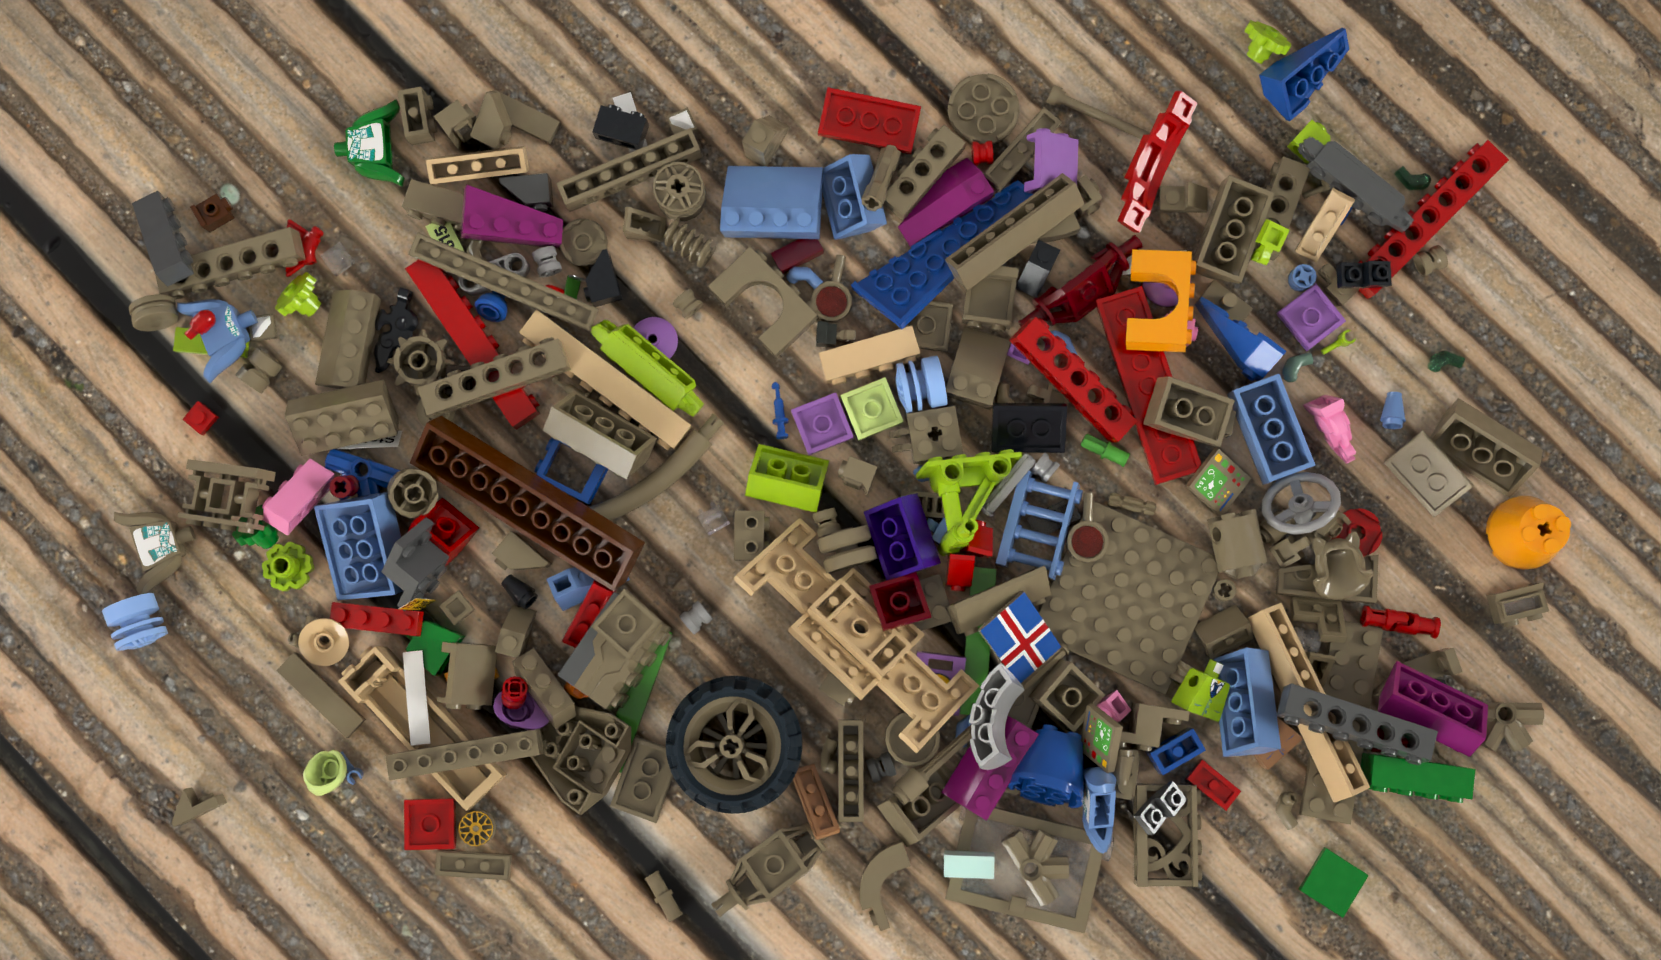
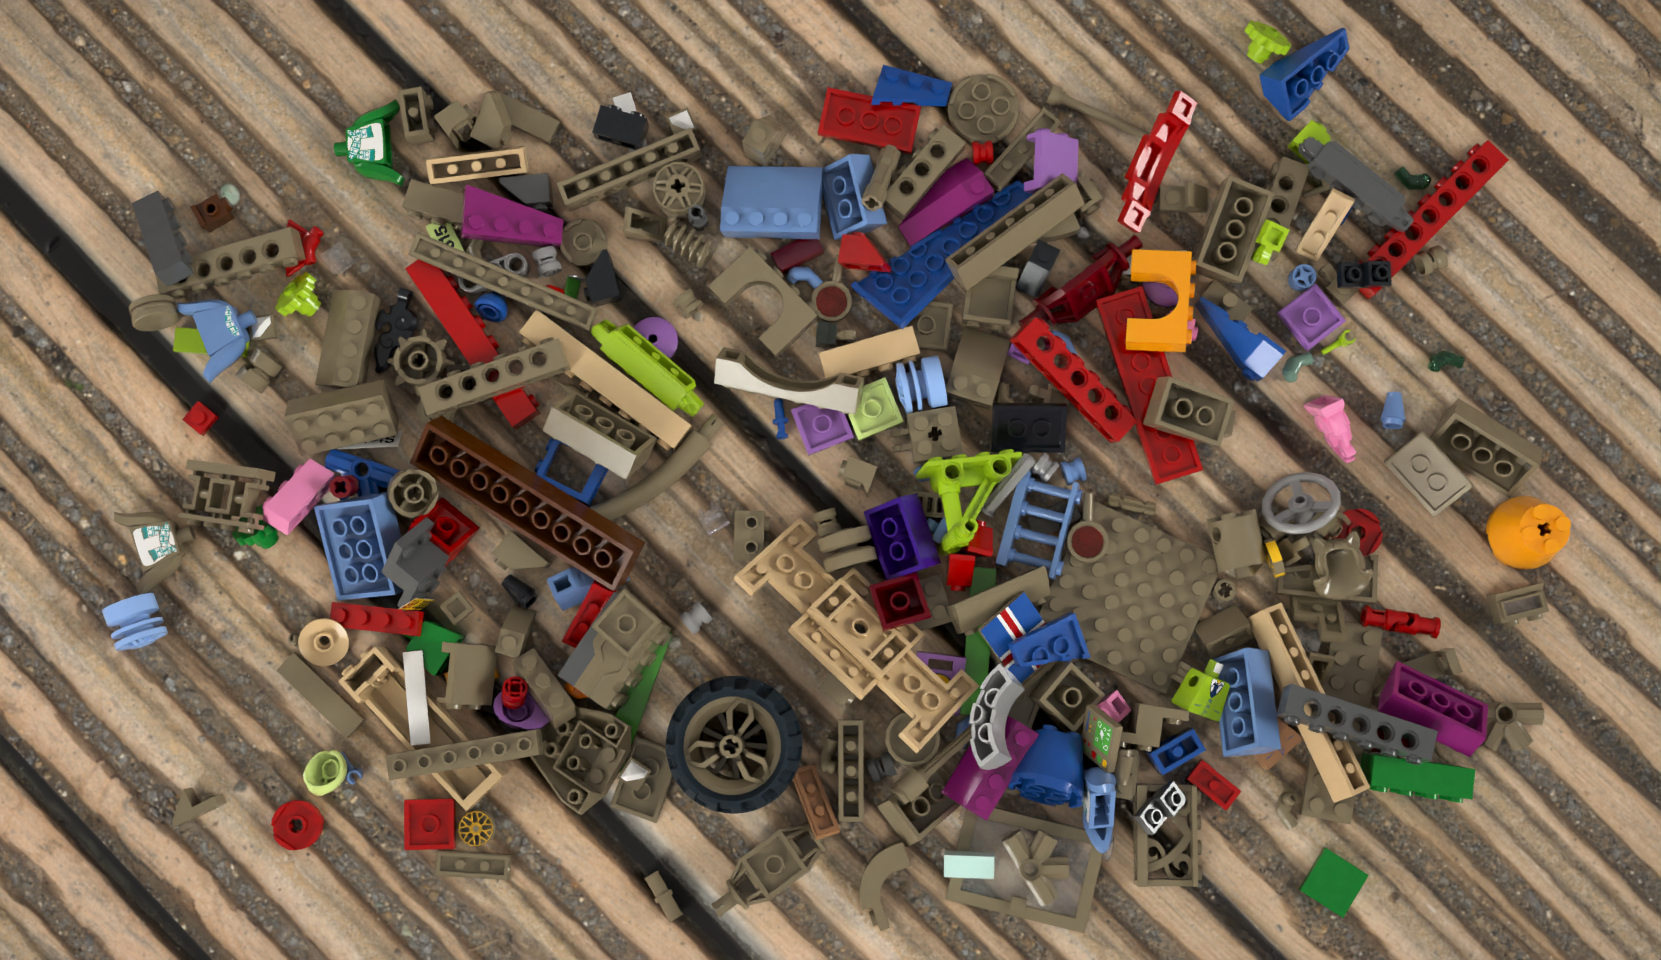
red cylinder [184,310,216,340] -> none
lime plant [262,542,314,592] -> none
lime slope [745,444,829,513] -> none
bright green axle [1081,434,1130,467] -> none
dark tan tile [1185,448,1251,516] -> none
medium blue brick [1227,374,1315,485] -> none
none -> red plate [271,800,324,850]
none -> tile [617,757,652,792]
none -> dark grey pin [688,204,708,231]
none -> arch [714,347,864,414]
none -> red slope [838,232,891,273]
none -> blue wing [871,65,952,106]
none -> blue wing [1008,612,1091,667]
none -> medium blue wheel [1060,457,1087,486]
none -> piece [1262,537,1285,578]

